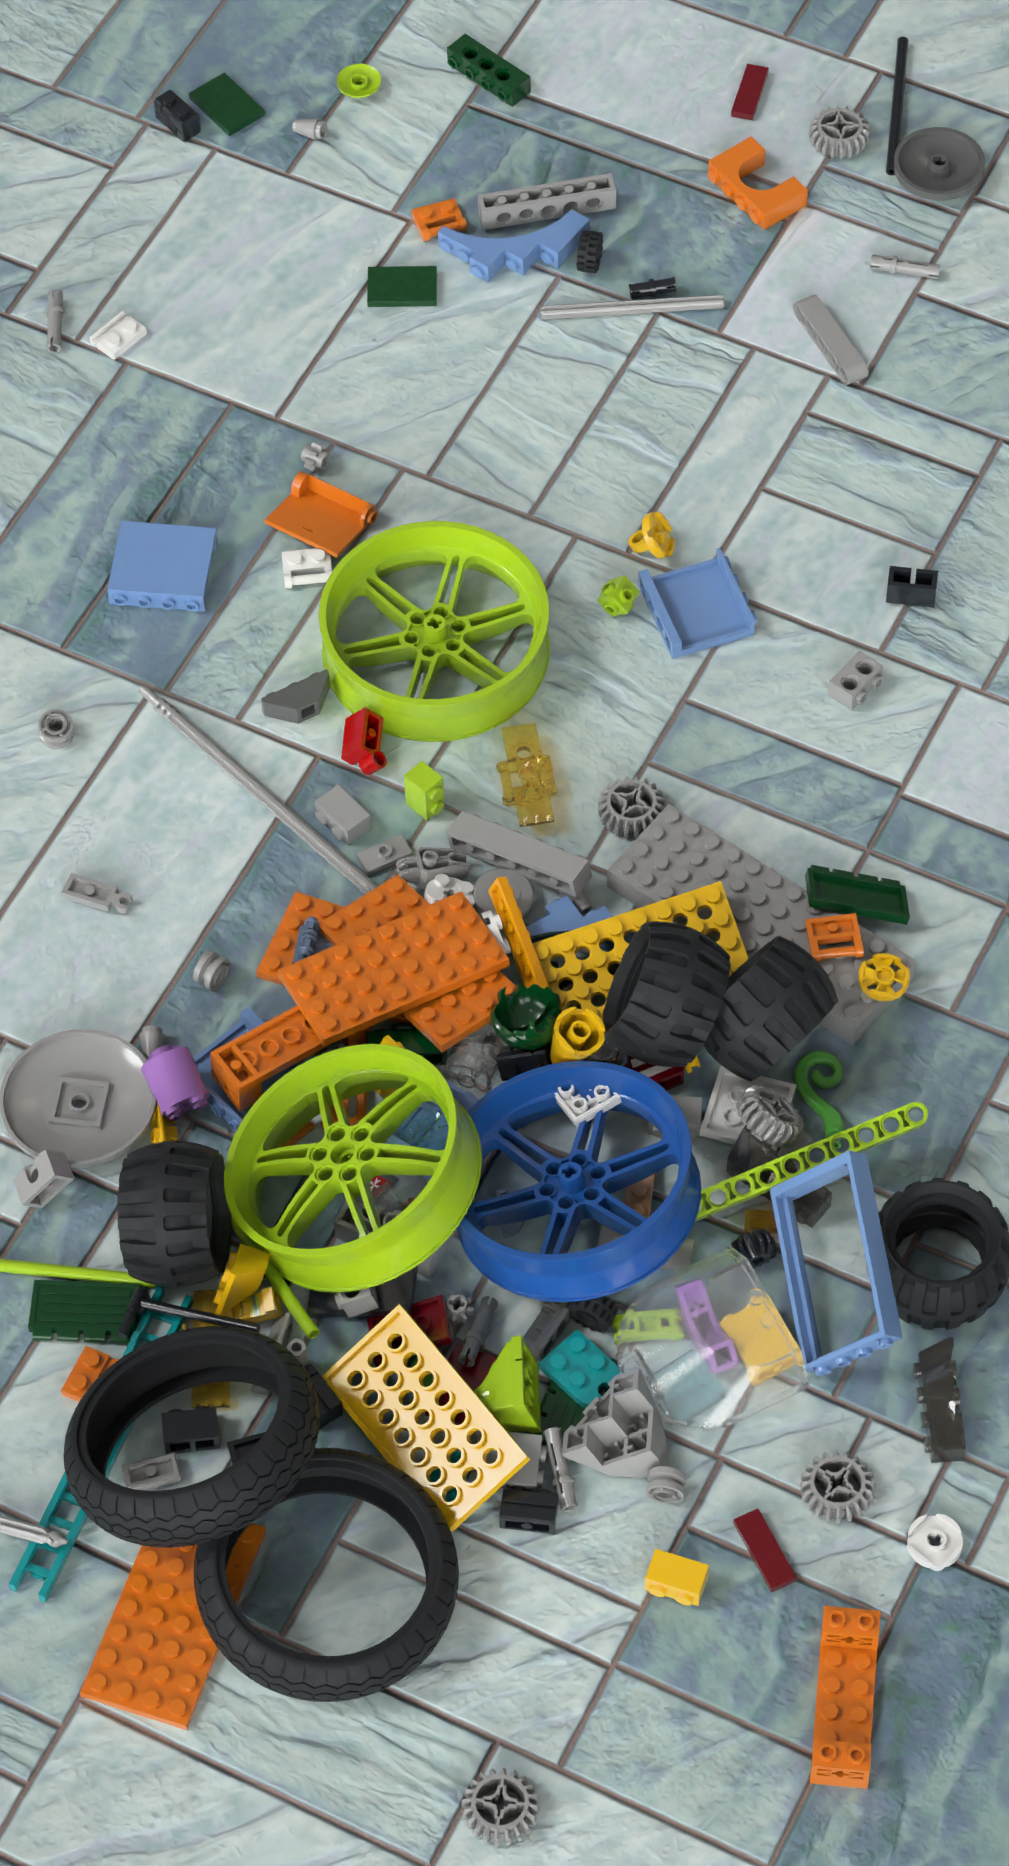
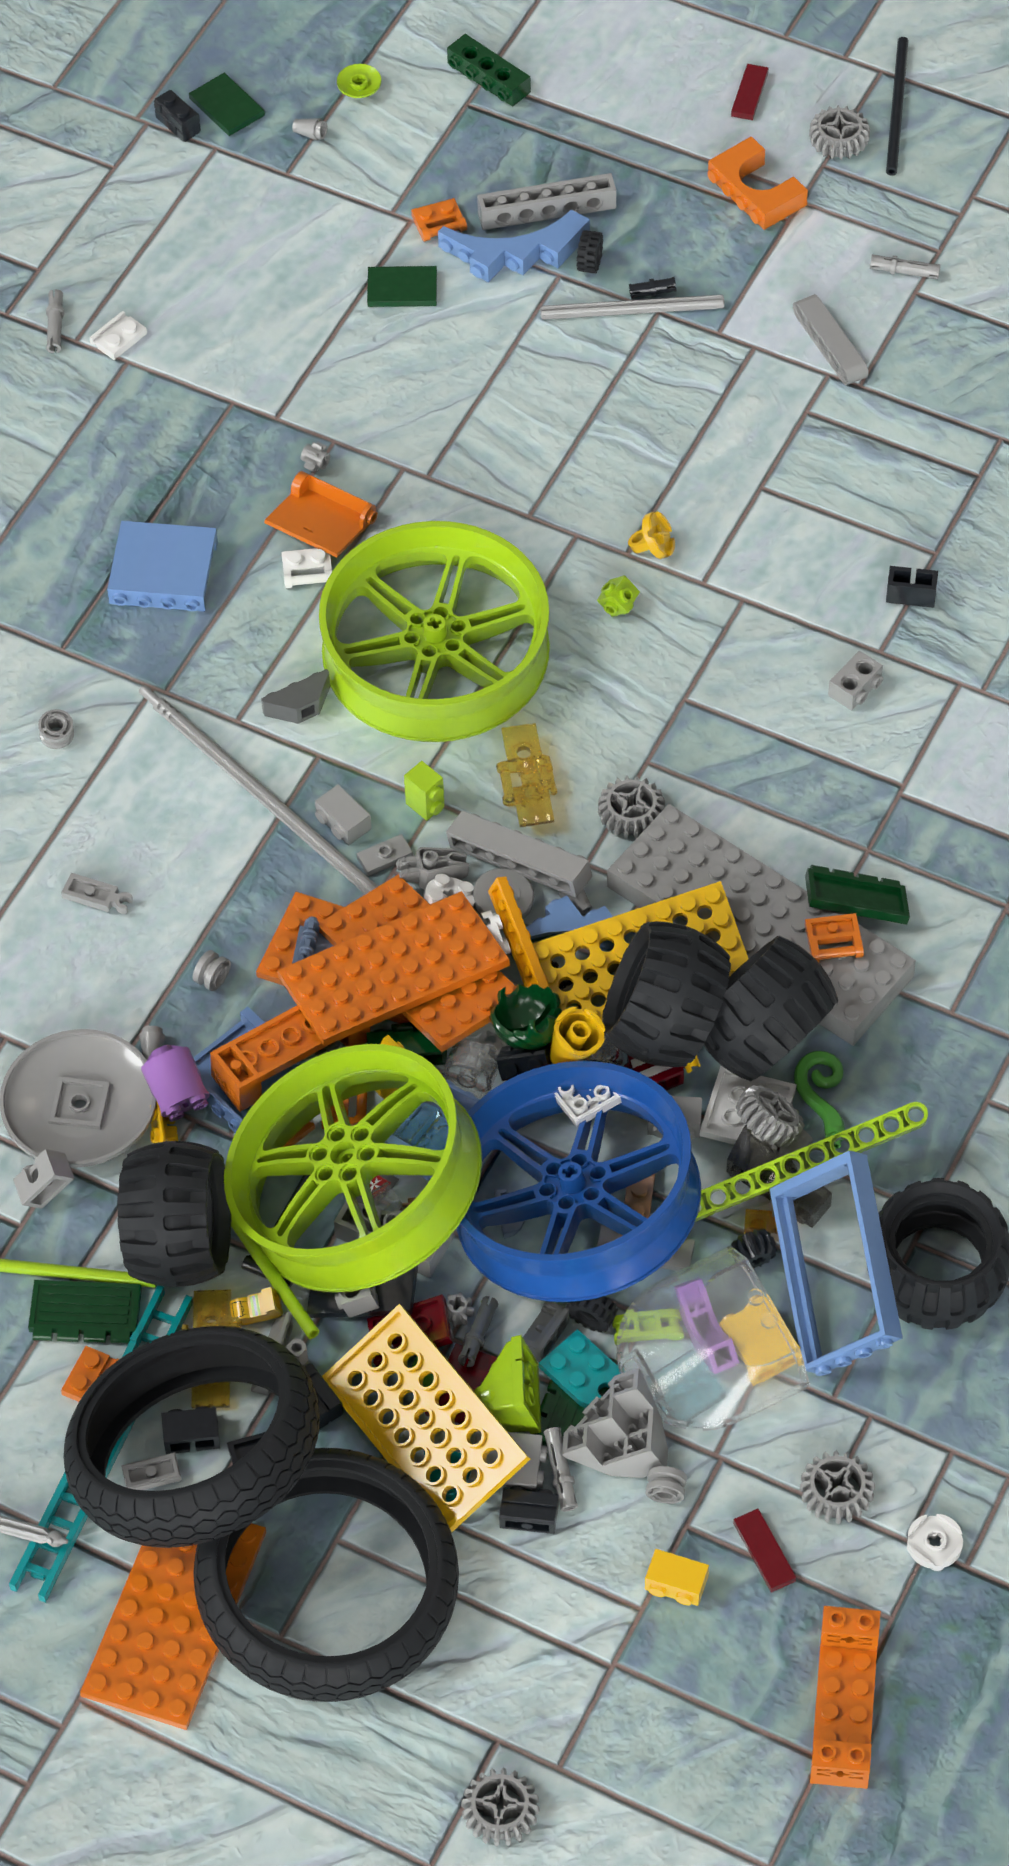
black bar [117,1287,260,1339] -> none
yellow slope [213,1243,270,1315] -> none
red hinge [341,707,387,775] -> none
medium blue panel [638,548,757,659] -> none
yellow piece [858,953,910,1001] -> none
dark grey dish [893,127,985,201] -> none
clear smoke wedge [913,1337,966,1463] -> none

